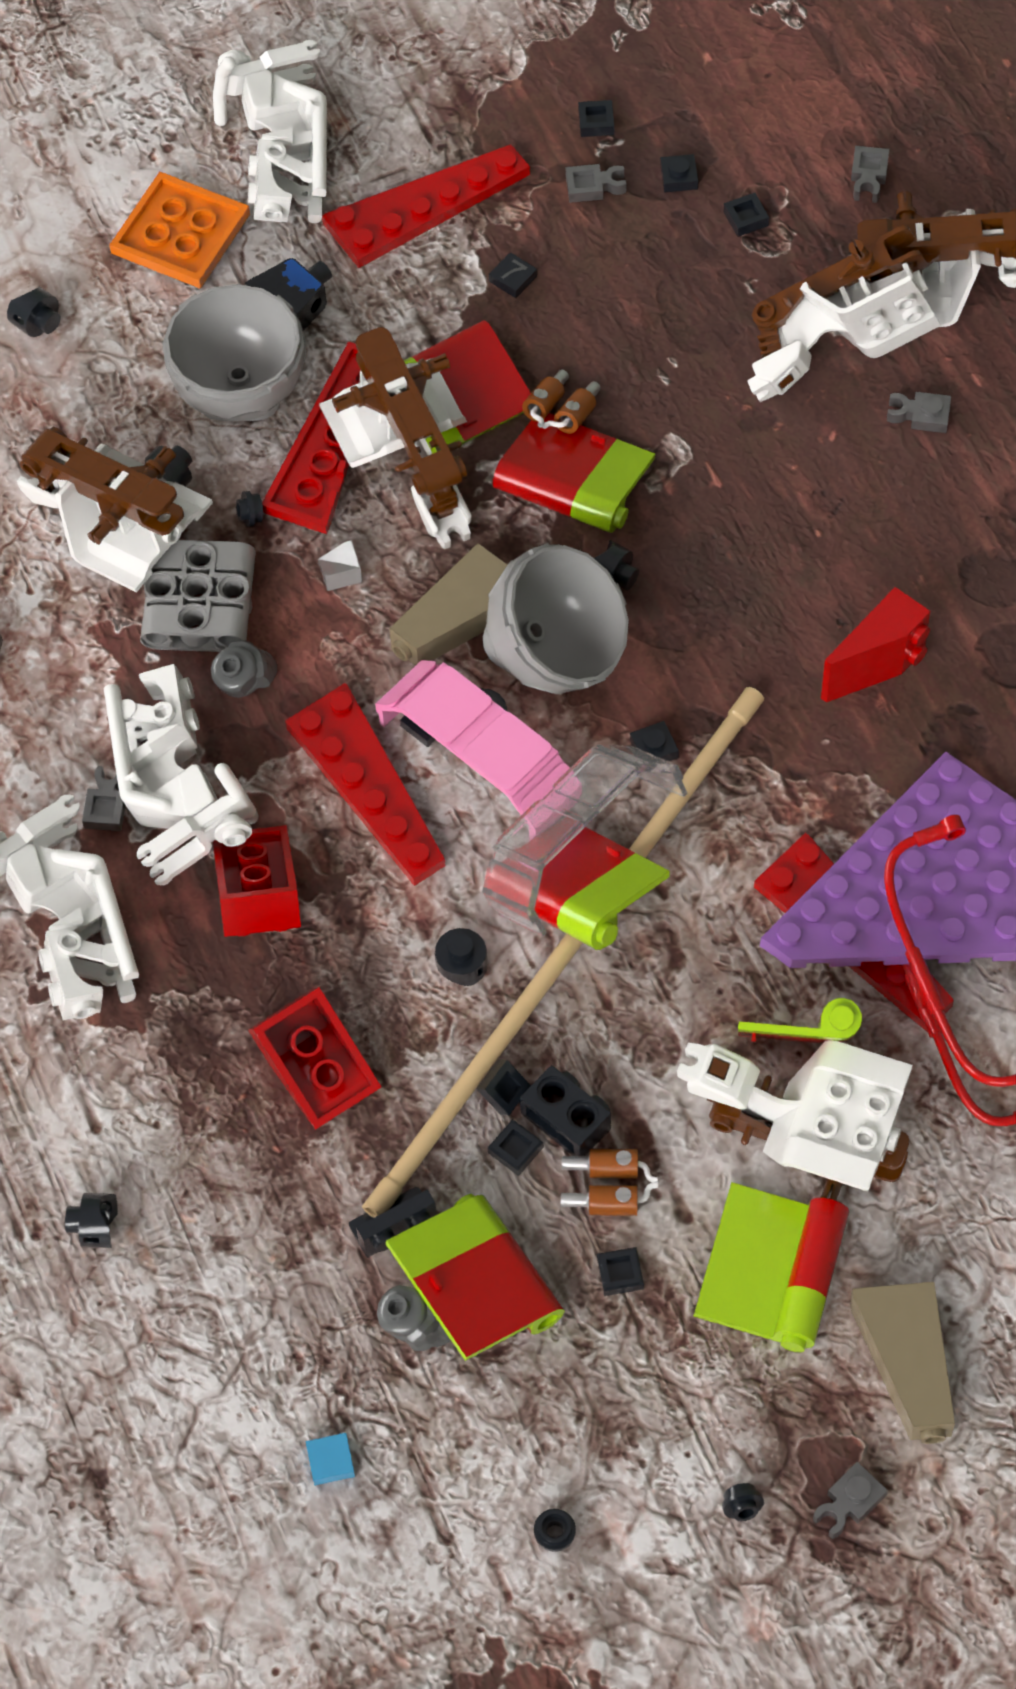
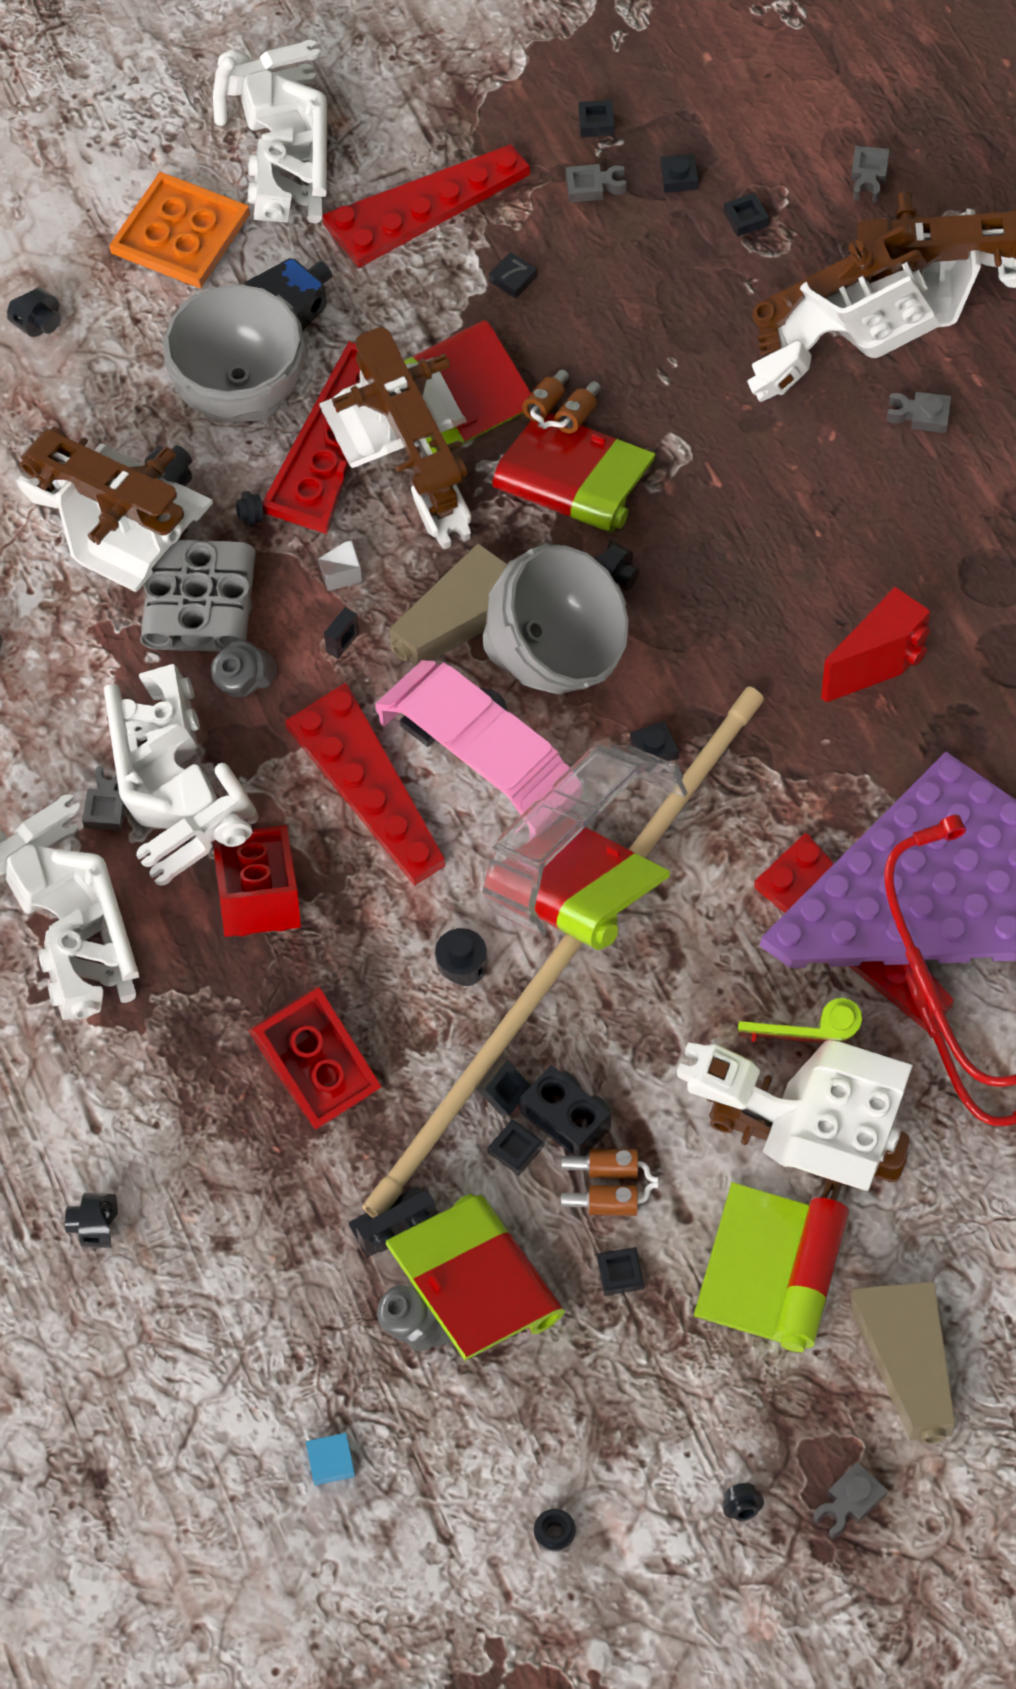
none -> black tile [324,607,359,659]

